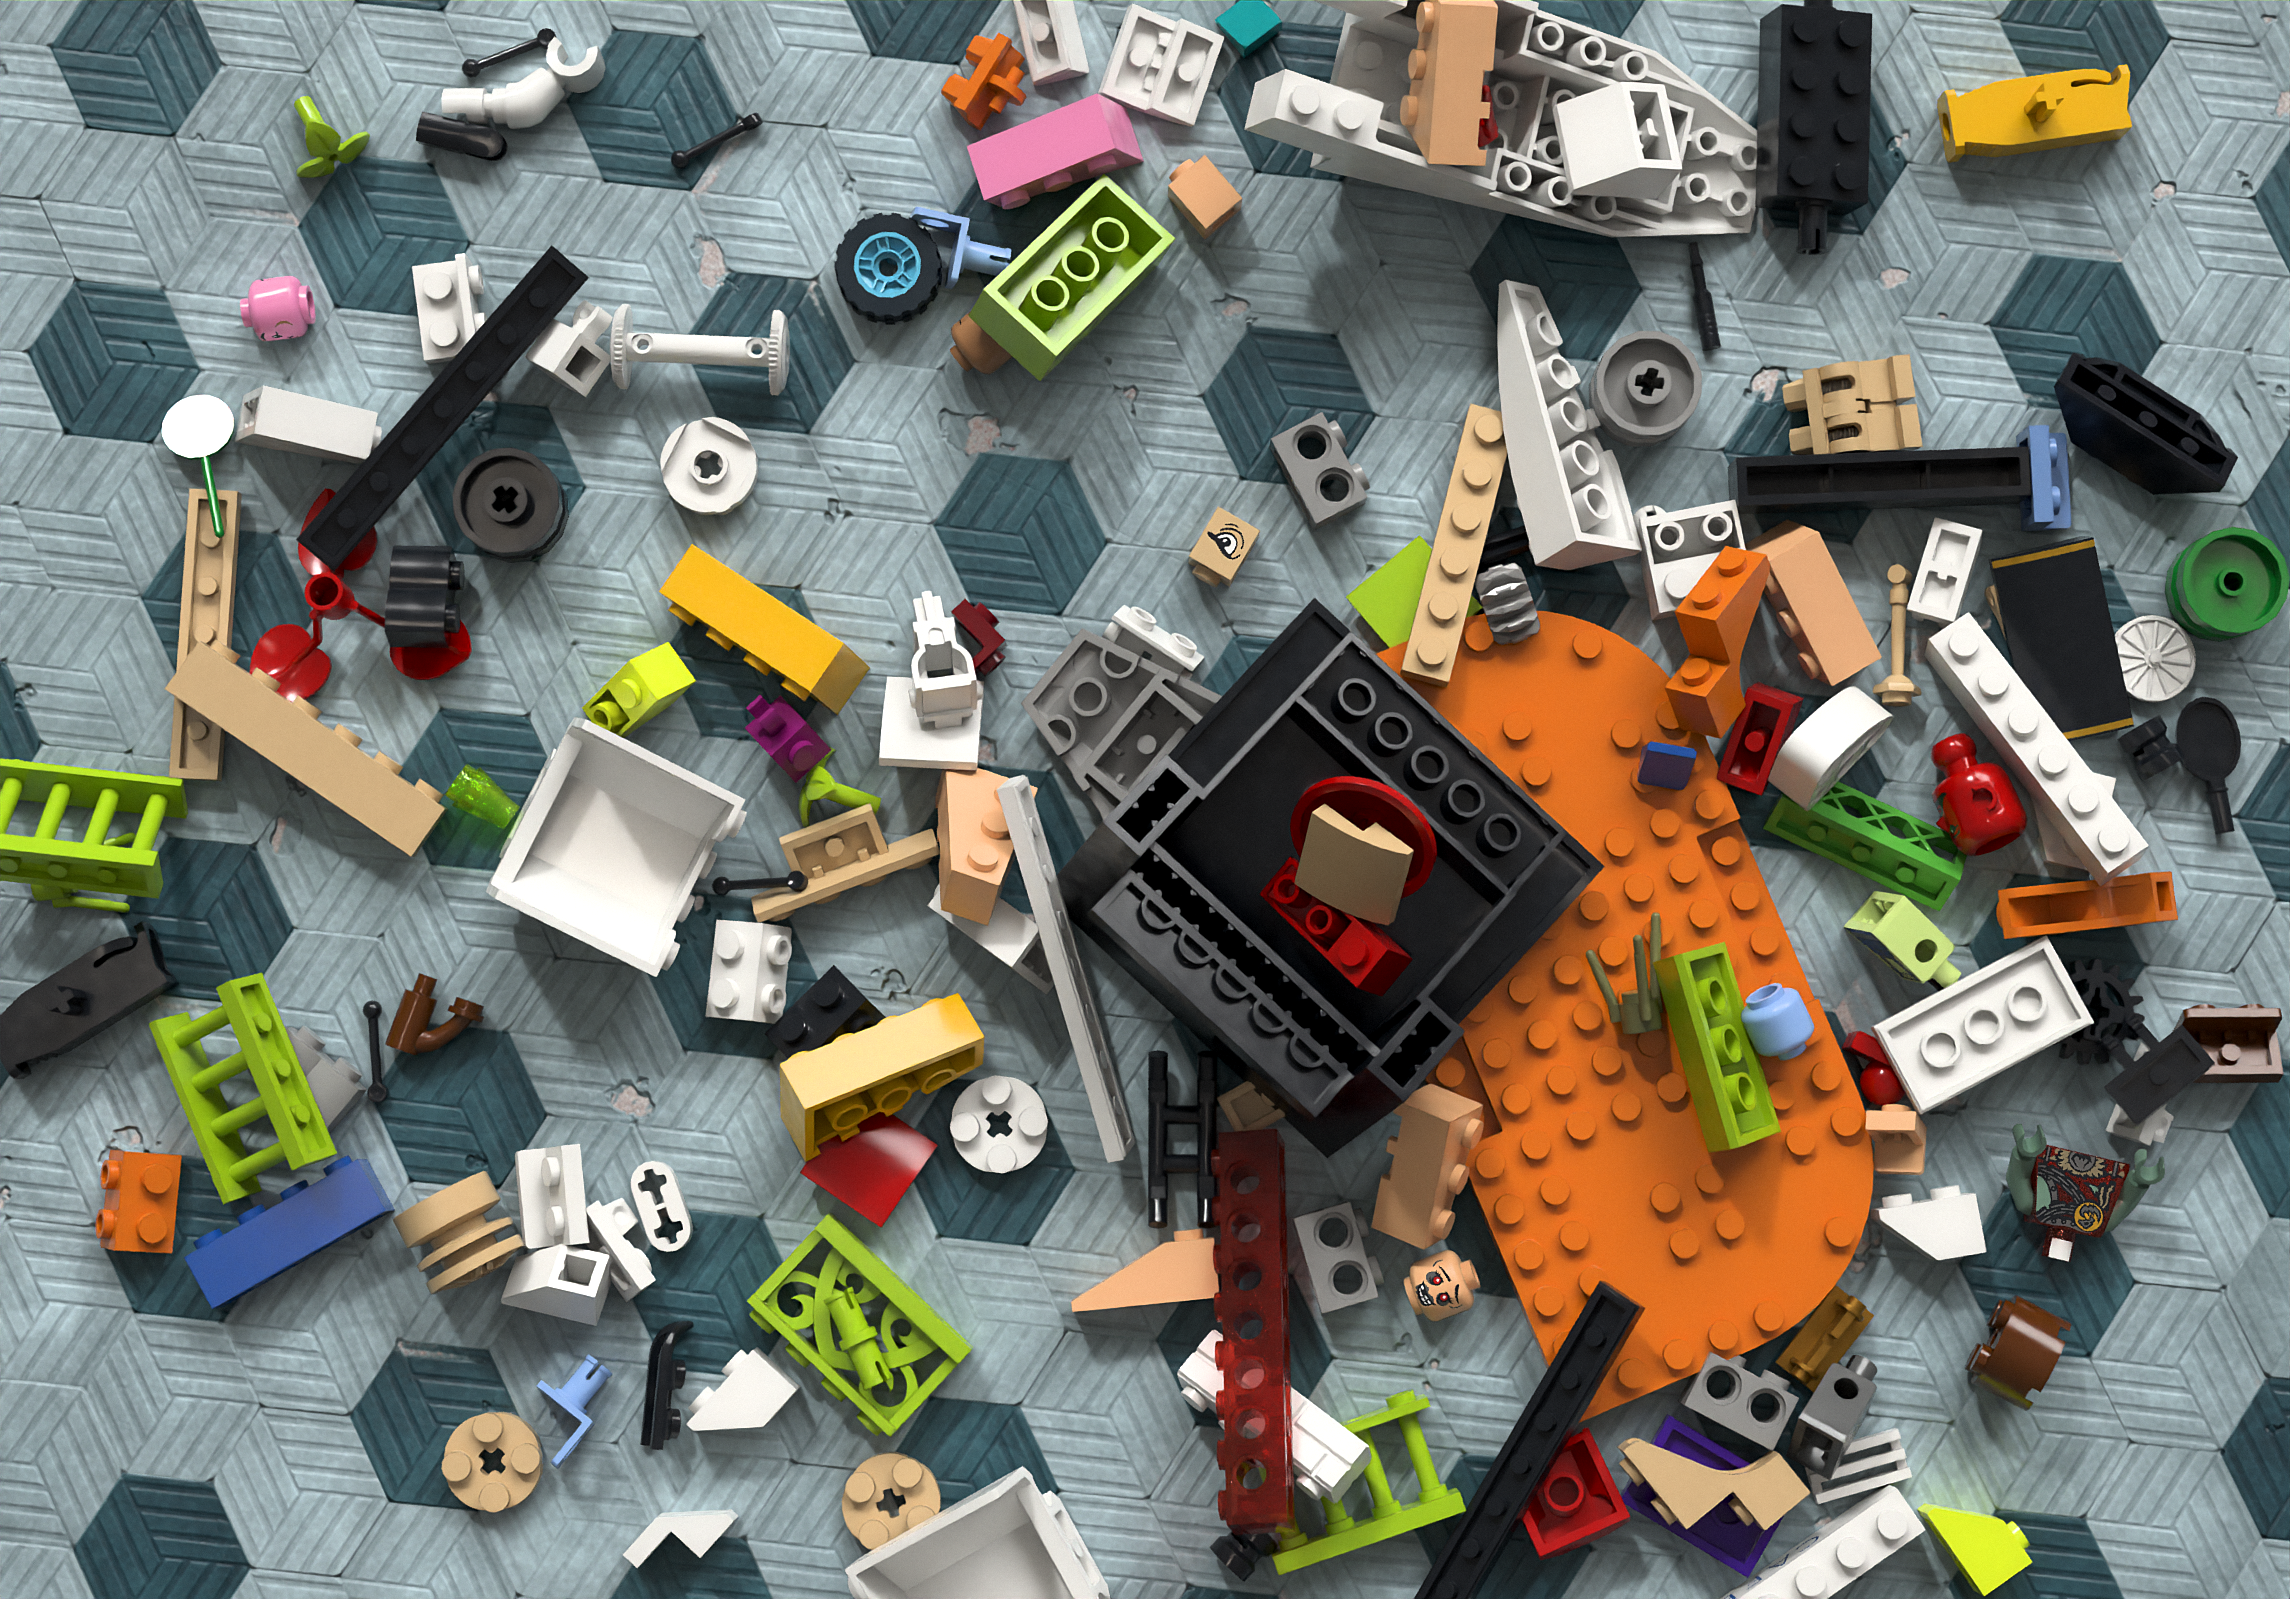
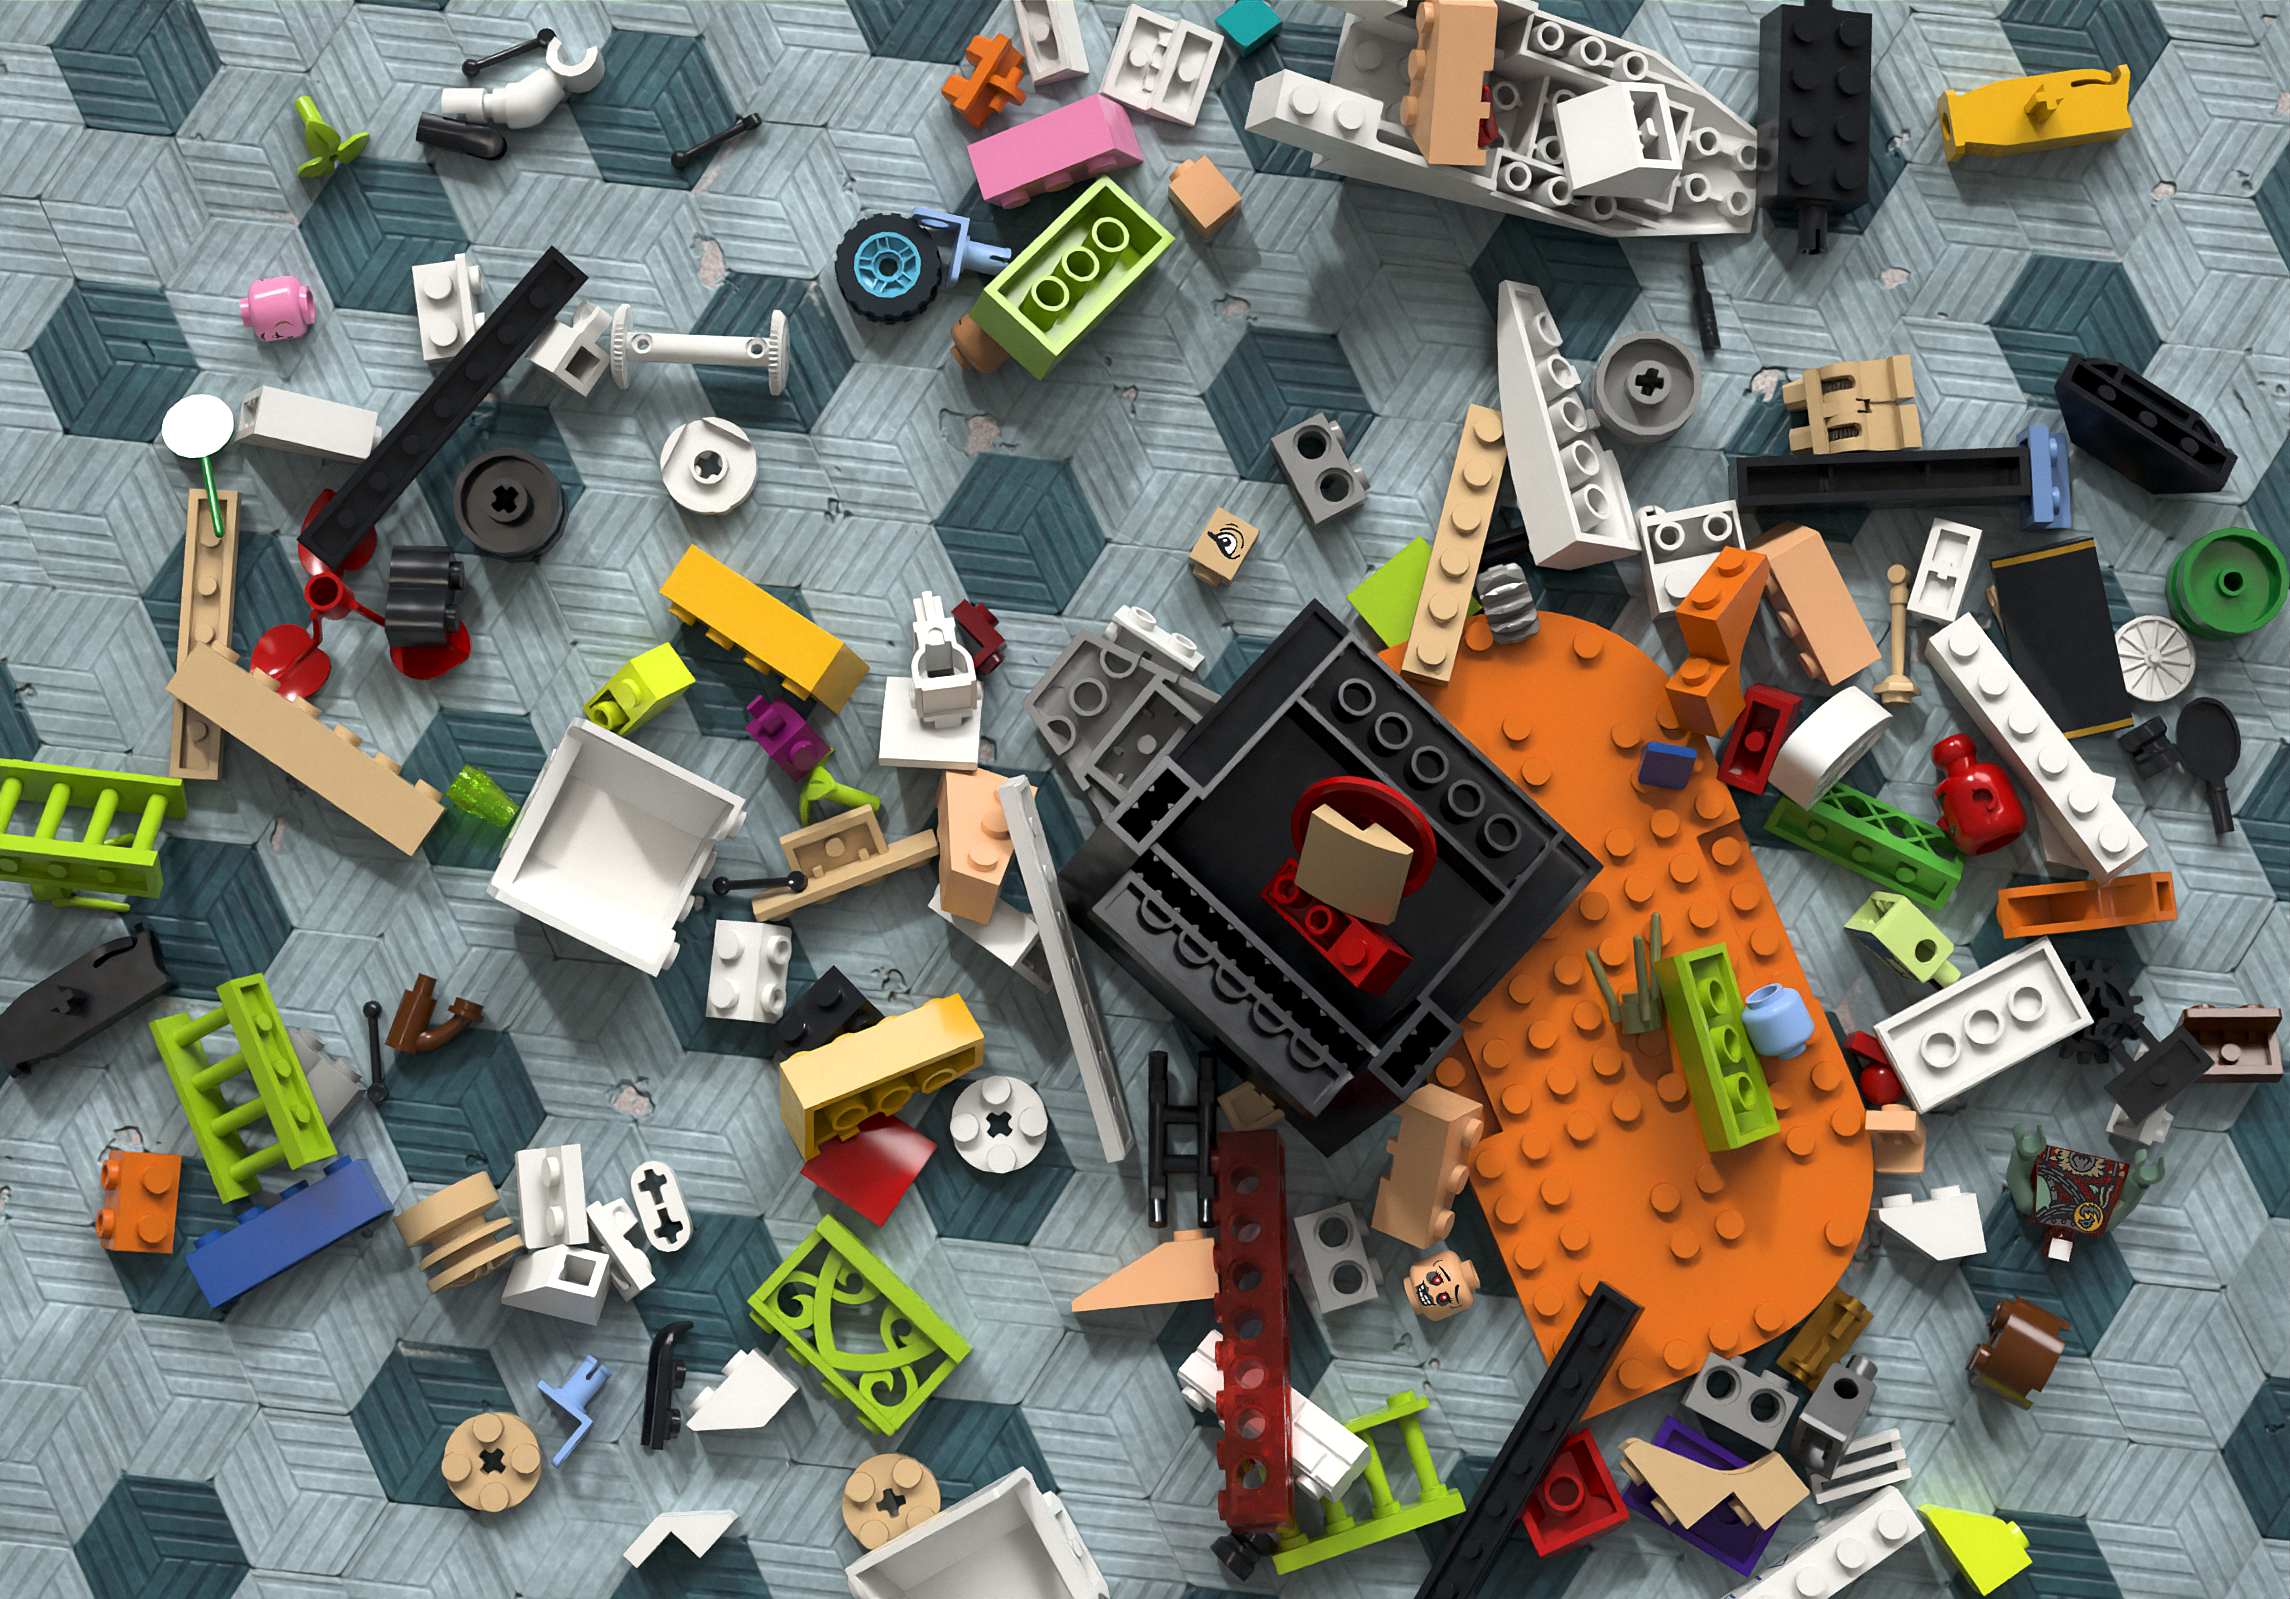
lime pin [823,1287,893,1391] -> none

